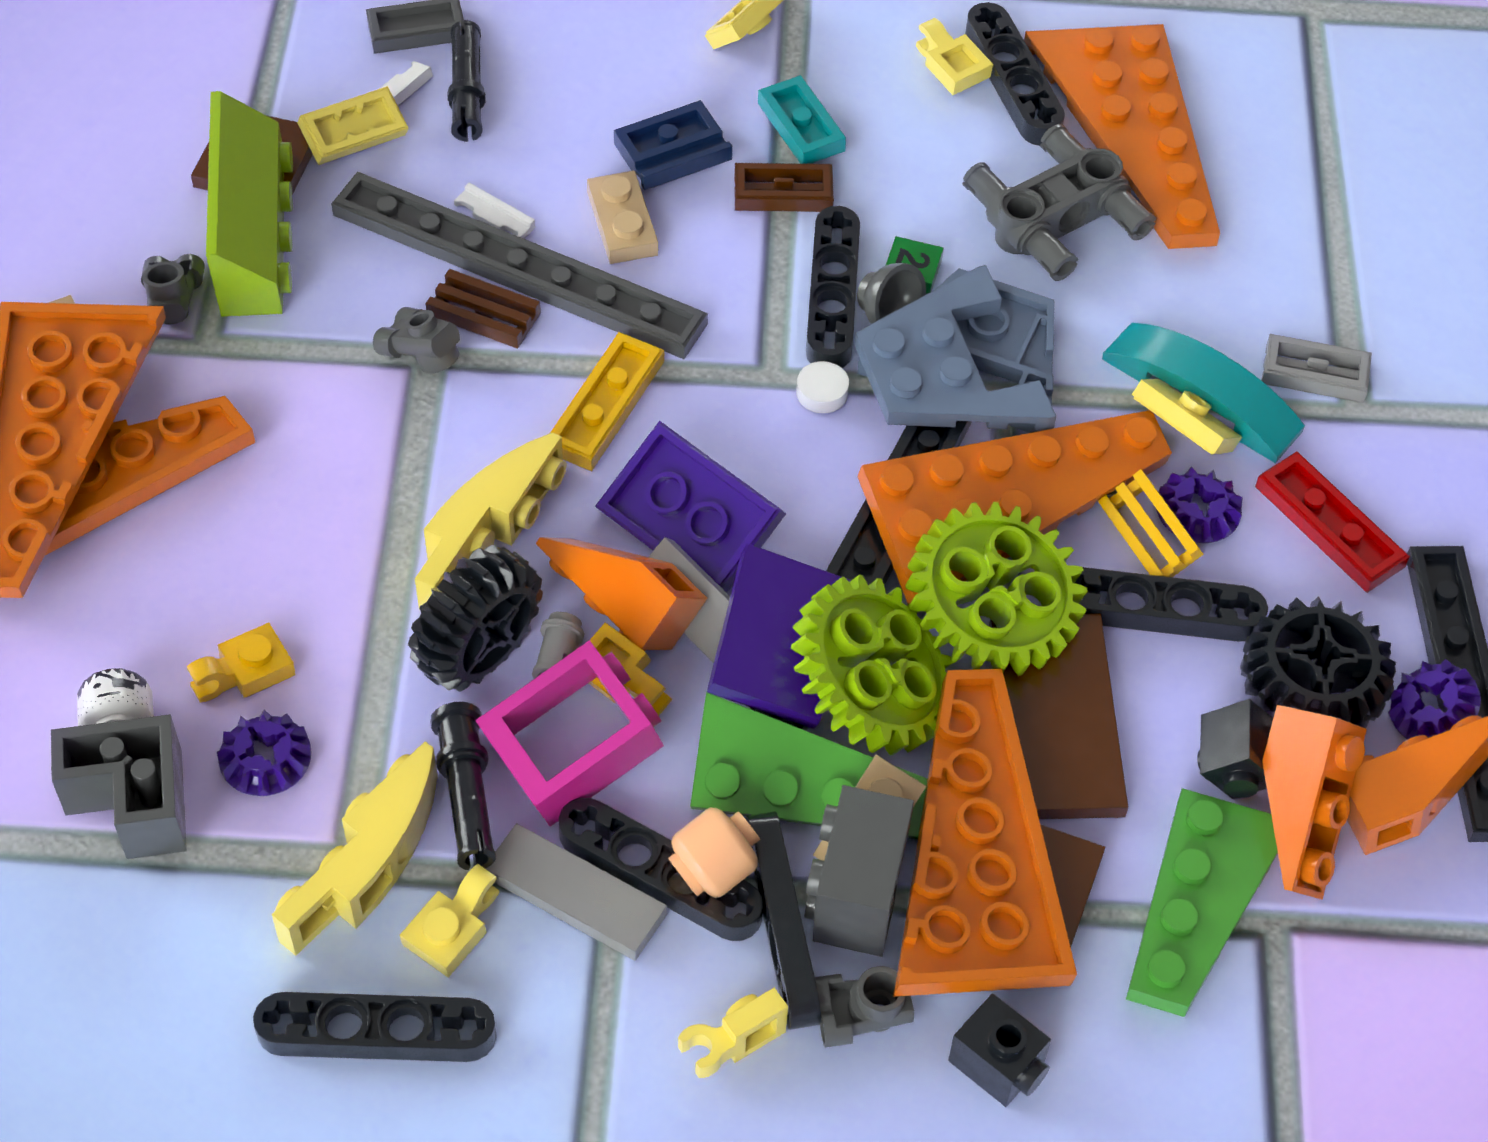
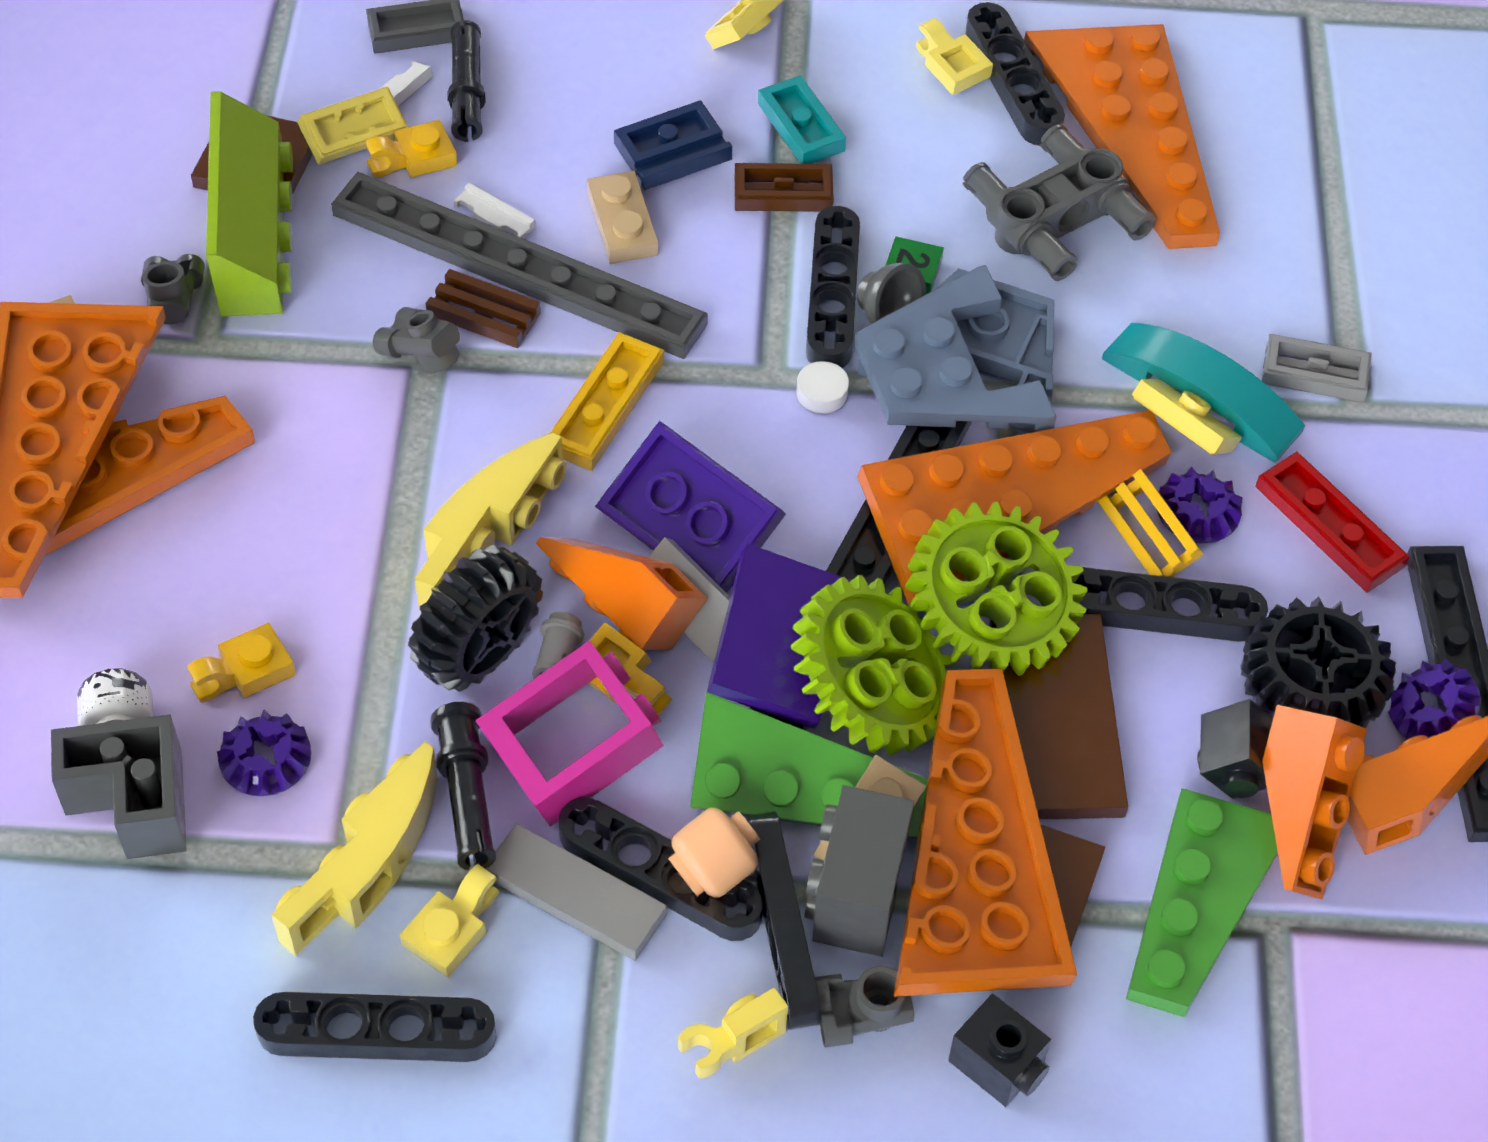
none -> yellow plate [365,120,457,178]

